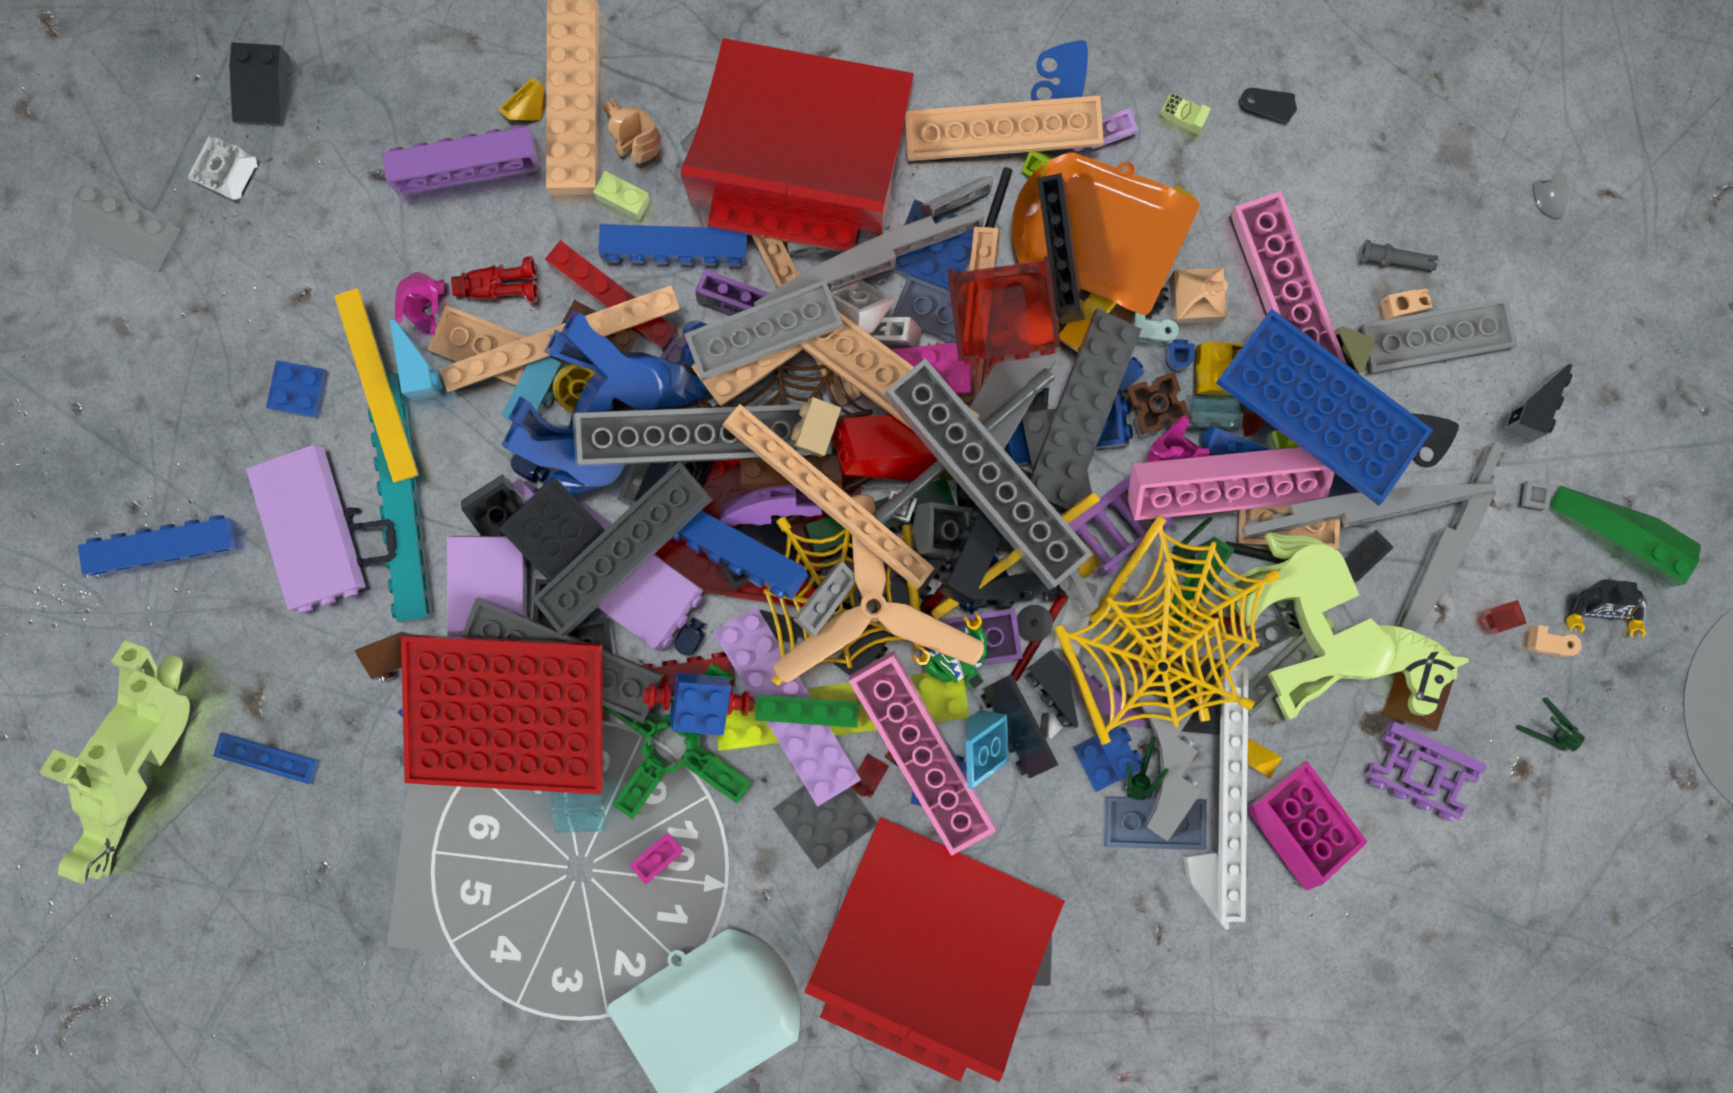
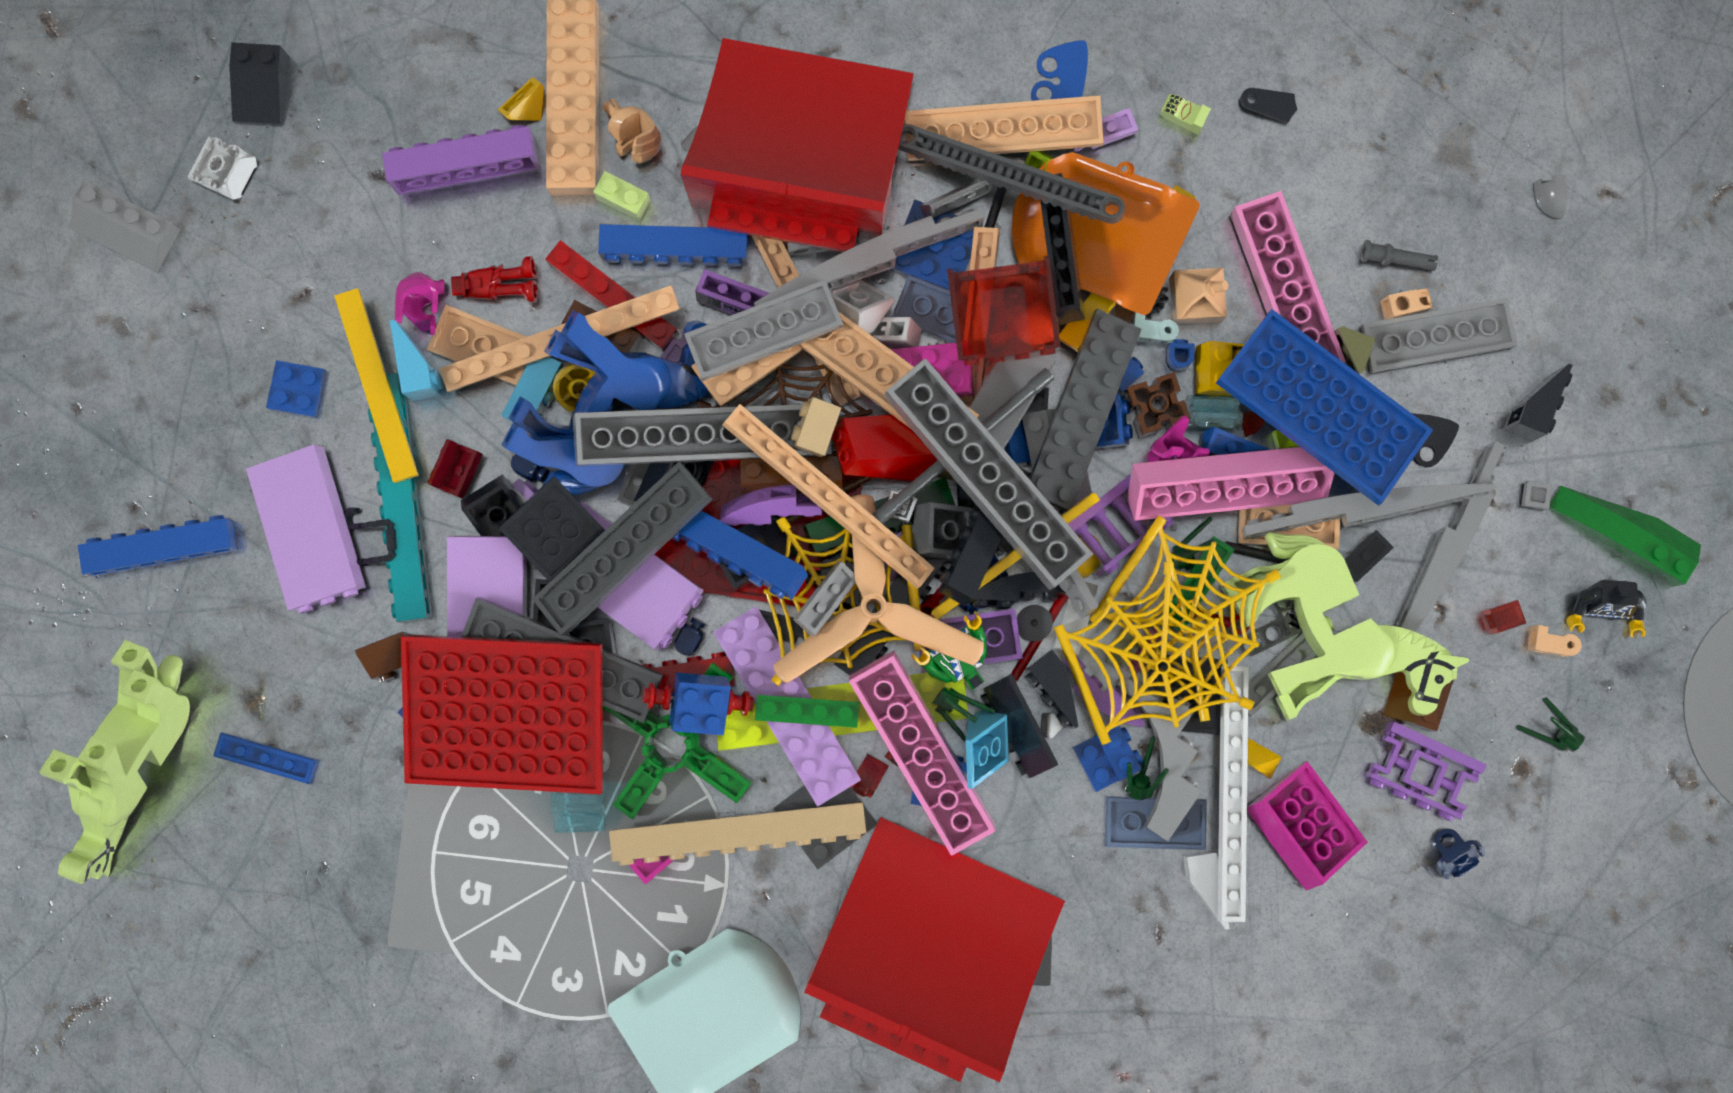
none -> dark red bracket [427,439,483,499]
none -> tan brick [609,802,866,866]
none -> dark grey gear [898,124,1125,224]
none -> dark green plant [932,687,995,742]
none -> dark blue tile [1435,829,1485,879]

